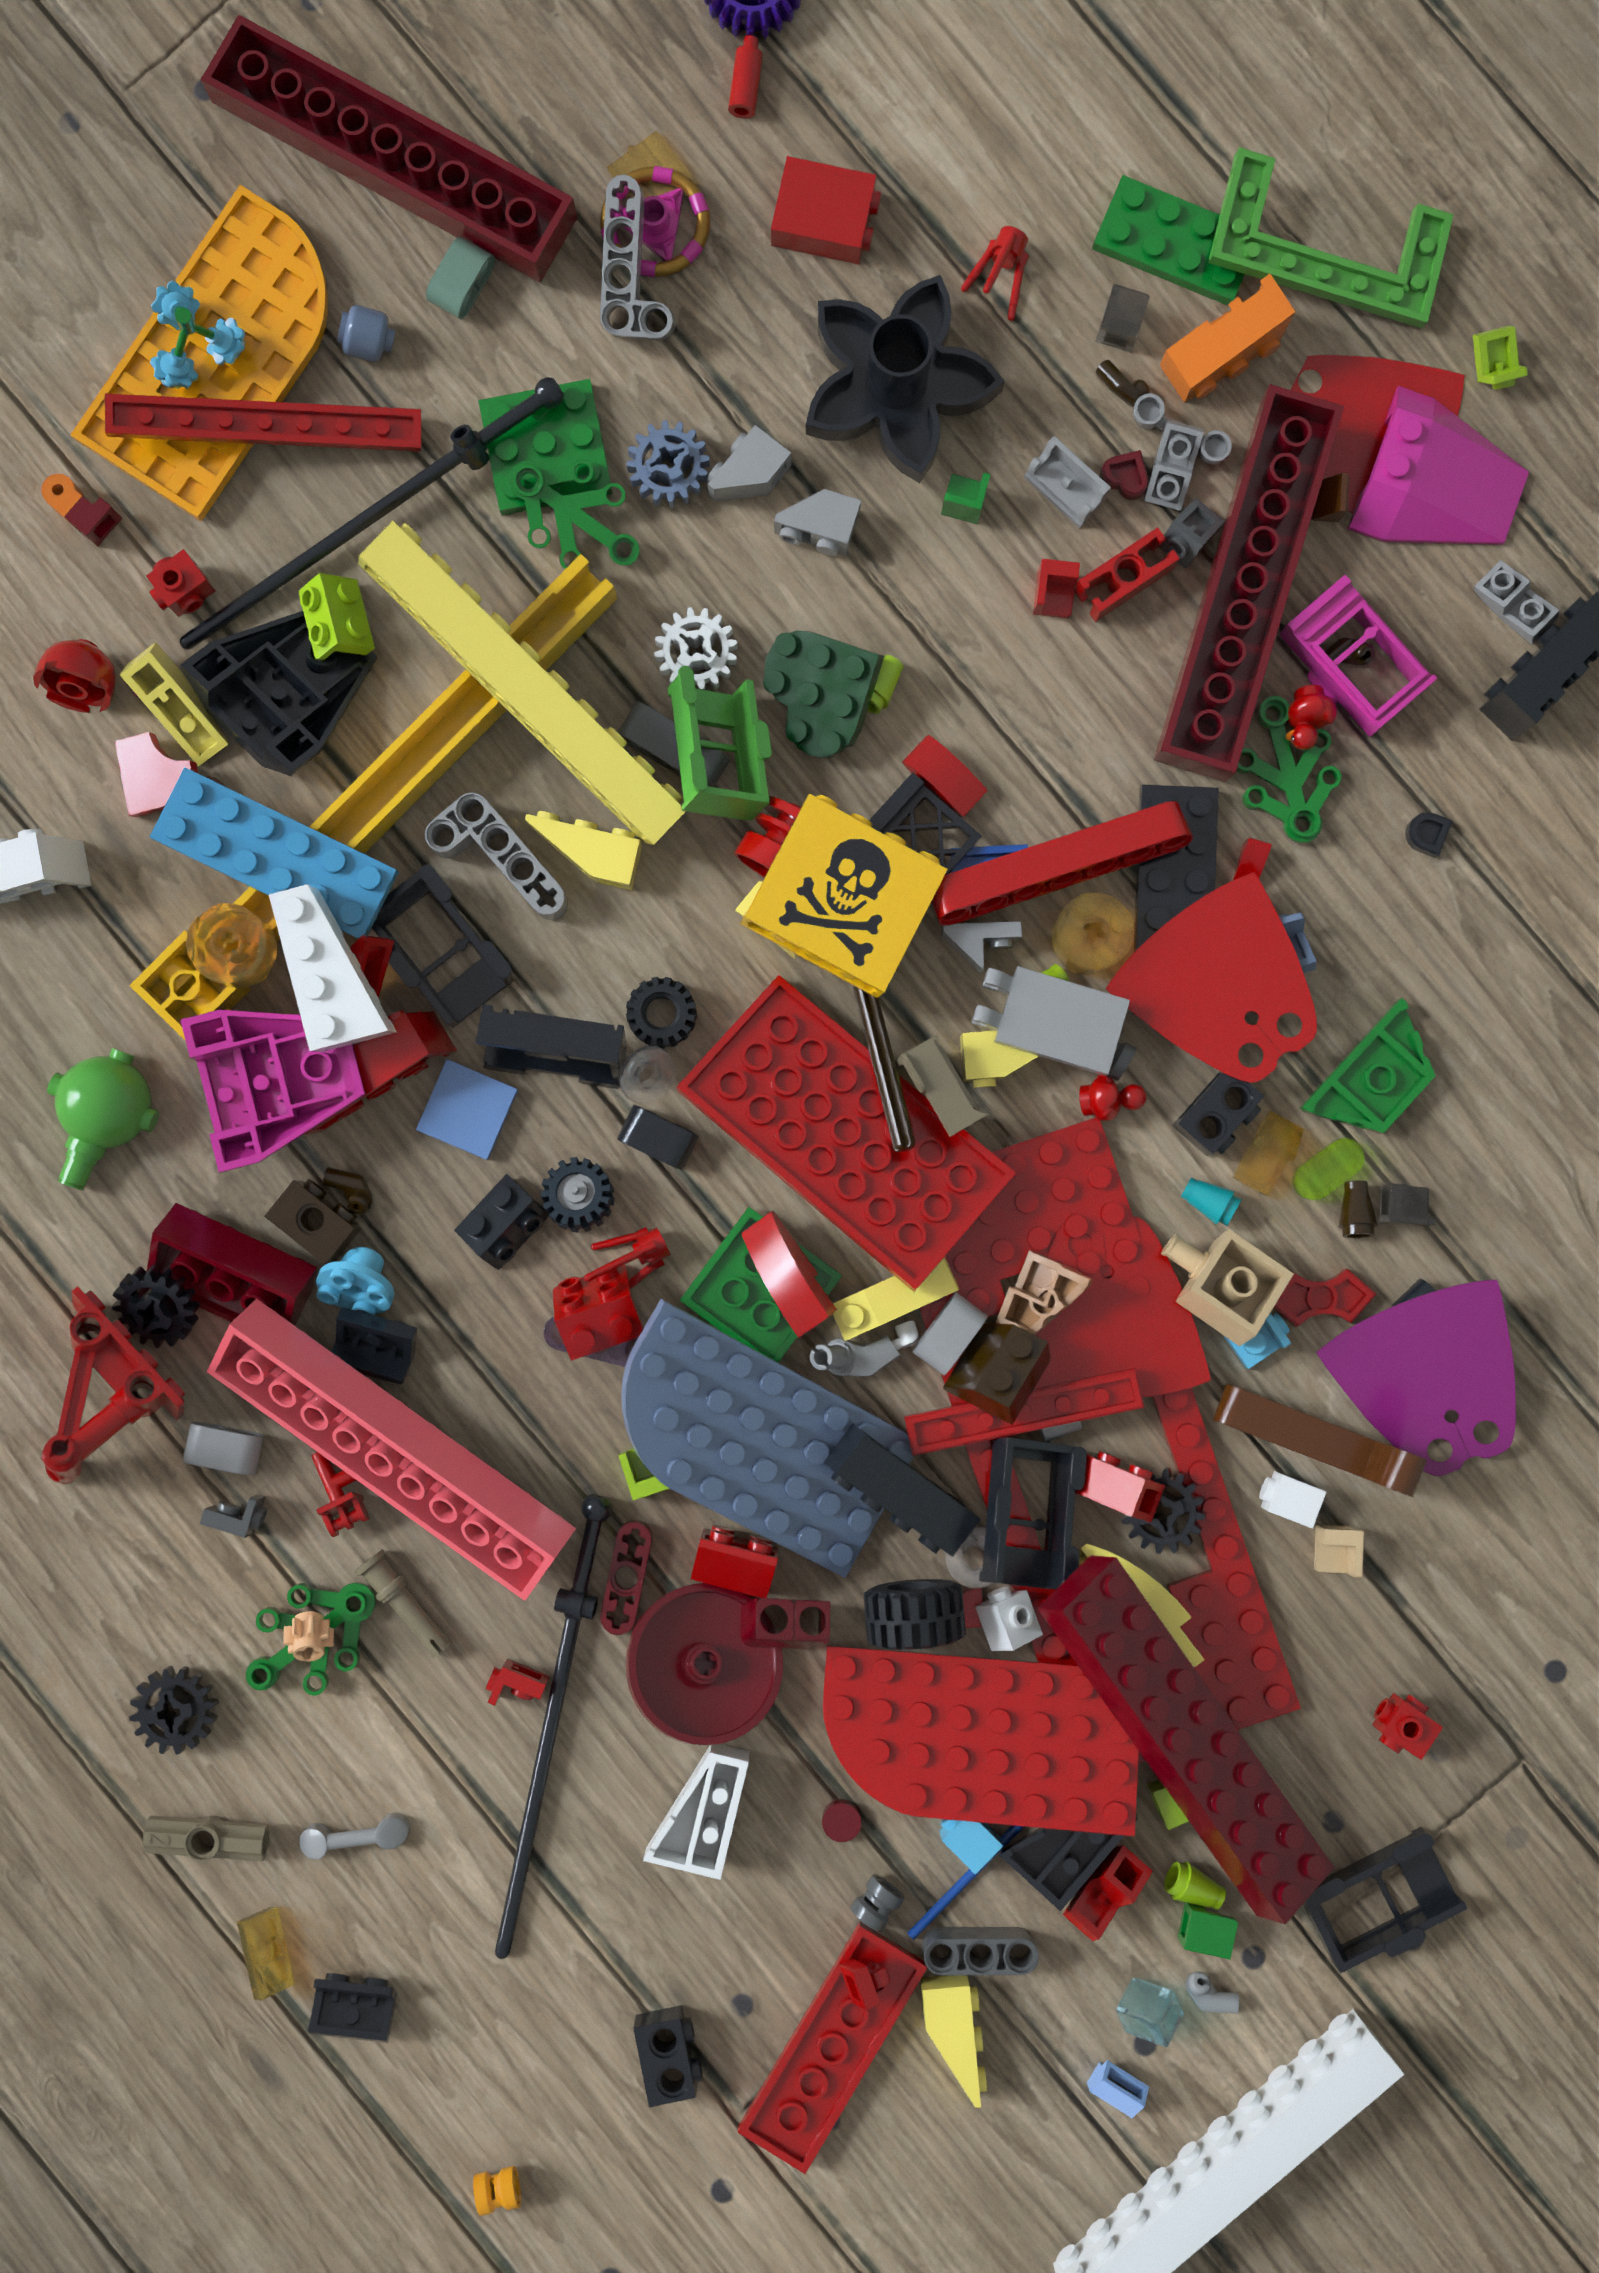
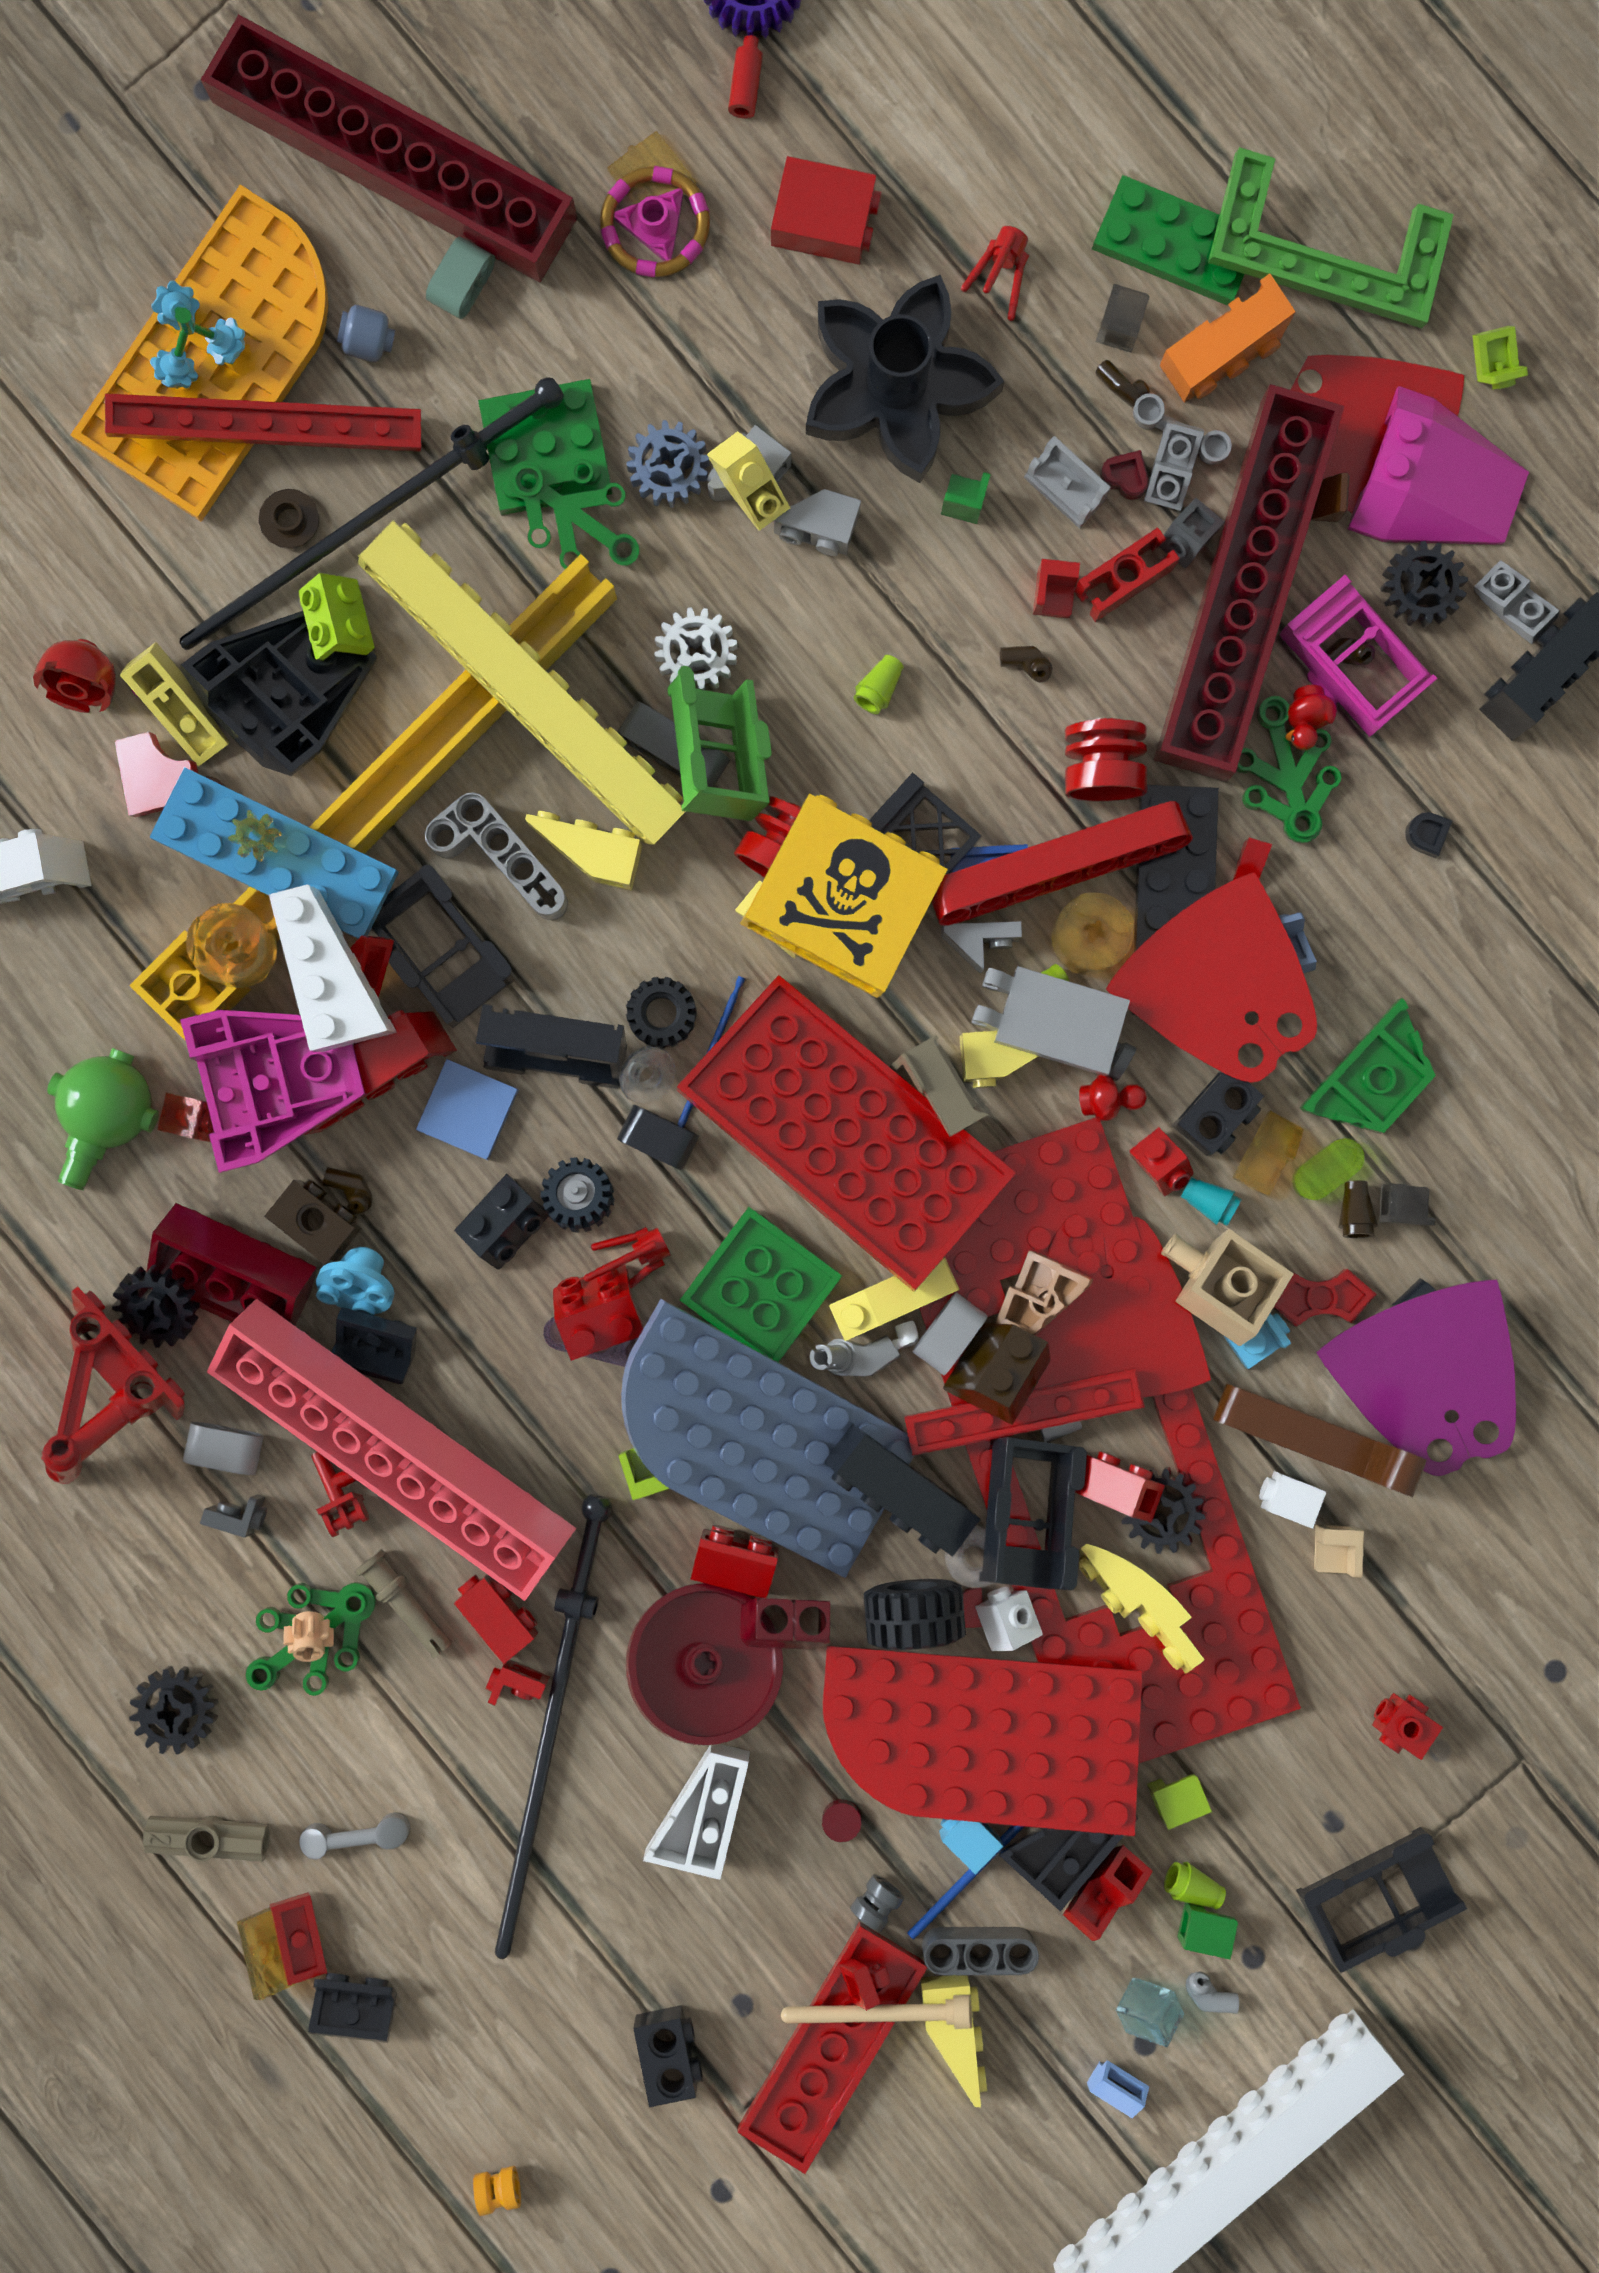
leg [41,473,123,547] -> none
red brick [146,549,216,617] -> none
light grey beam [600,174,676,341] -> none
dark red beam [600,1520,653,1635] -> none
red slope [741,1211,837,1338] -> none
dark green plate [763,630,884,758] -> none
dark brown axle [853,986,915,1152] -> none
red slope [902,735,988,817] -> none
dark red brick [1037,1555,1335,1924] -> none
none -> clear red bracket [157,1092,215,1142]
none -> clear yellow gear [228,810,282,862]
none -> dark brown piece [258,489,319,549]
none -> red plate [269,1892,327,1986]
none -> red brick [454,1574,538,1664]
none -> blue piece [677,976,745,1128]
none -> light yellow slope [707,432,790,531]
none -> tan piece [781,1994,972,2029]
none -> dark brown arm [1000,646,1053,683]
none -> red wheel [1065,718,1147,802]
none -> red bracket [1129,1127,1194,1197]
none -> black gear [1381,541,1468,628]

